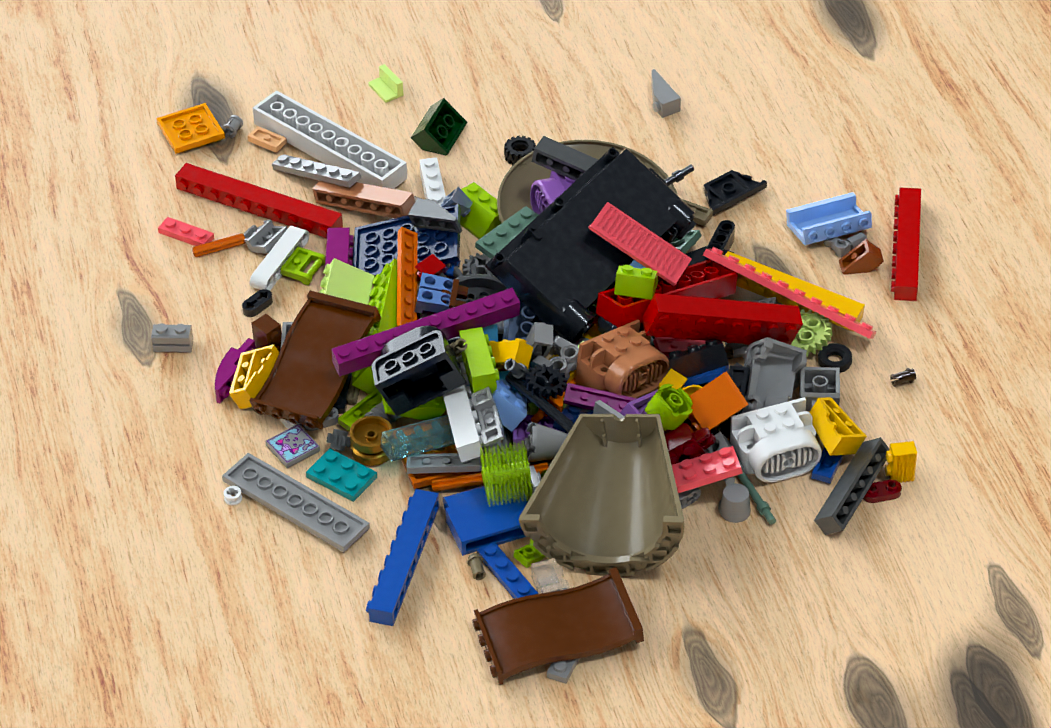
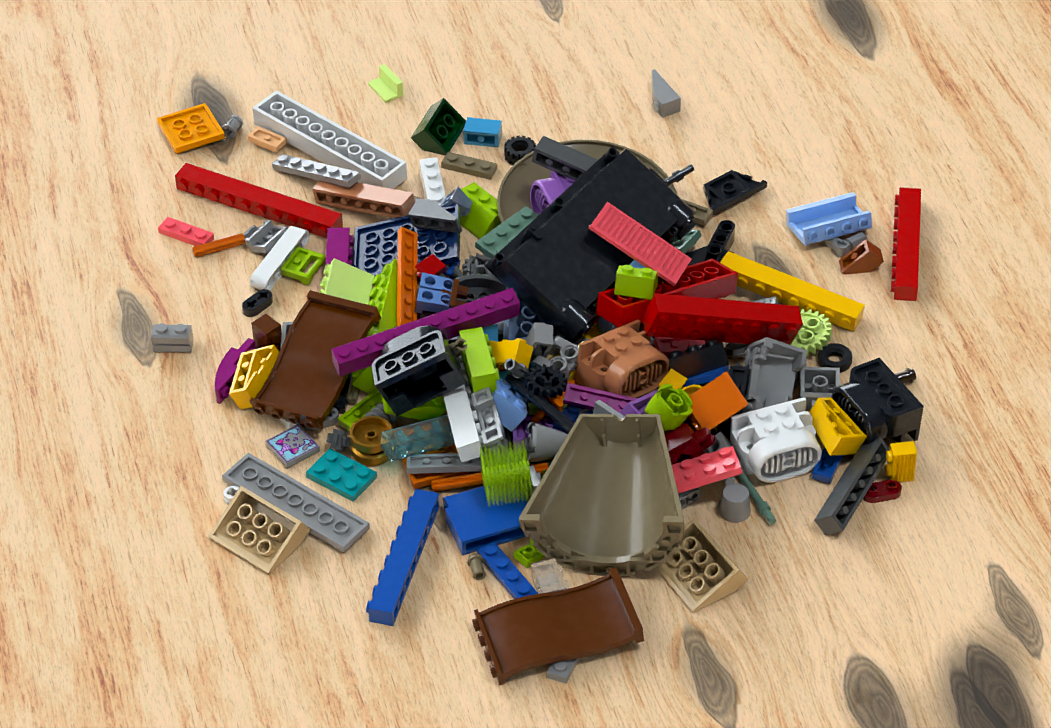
coral plate [703,247,877,339] -> none
none -> tan slope [208,486,311,574]
none -> dark tan plate [441,152,497,180]
none -> dark azure brick [463,117,502,148]
none -> tan slope [656,518,748,612]
none -> black brick [831,358,924,444]

